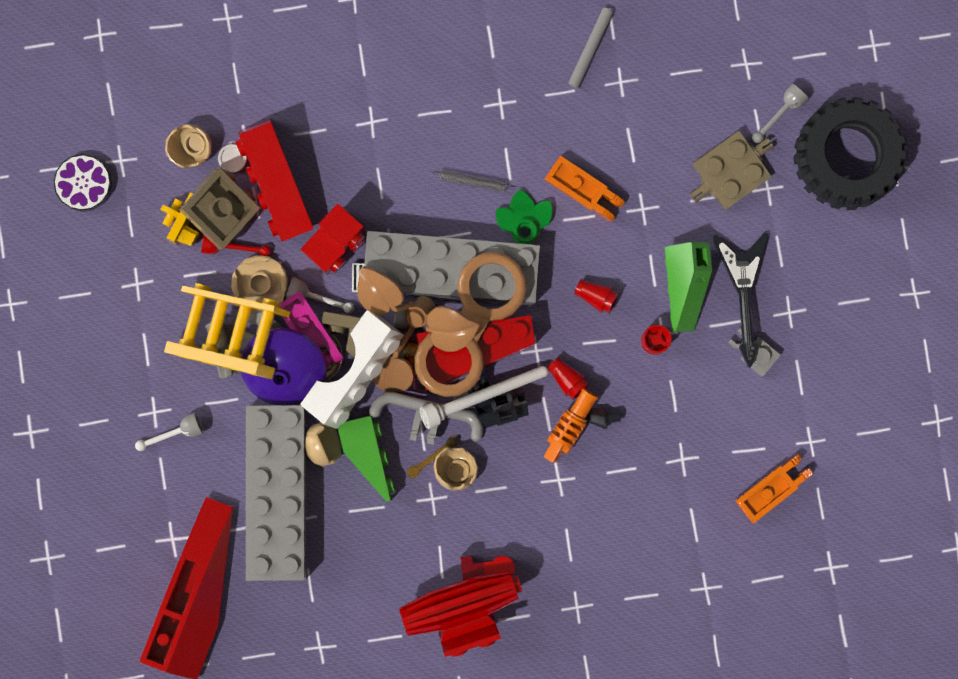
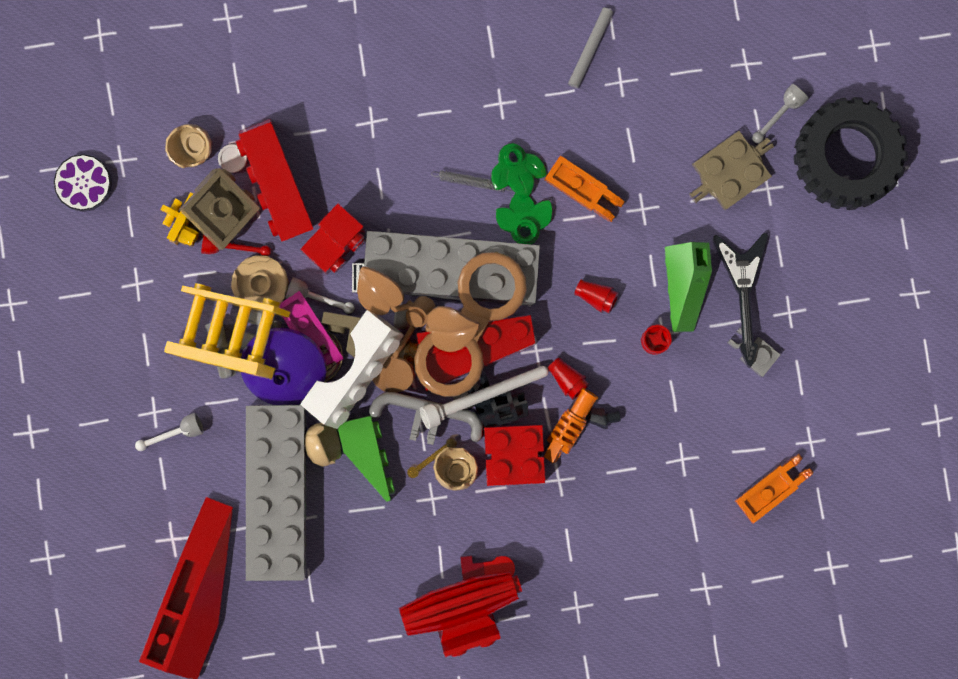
none -> red piece [484,425,545,486]
none -> green plate [491,143,546,199]

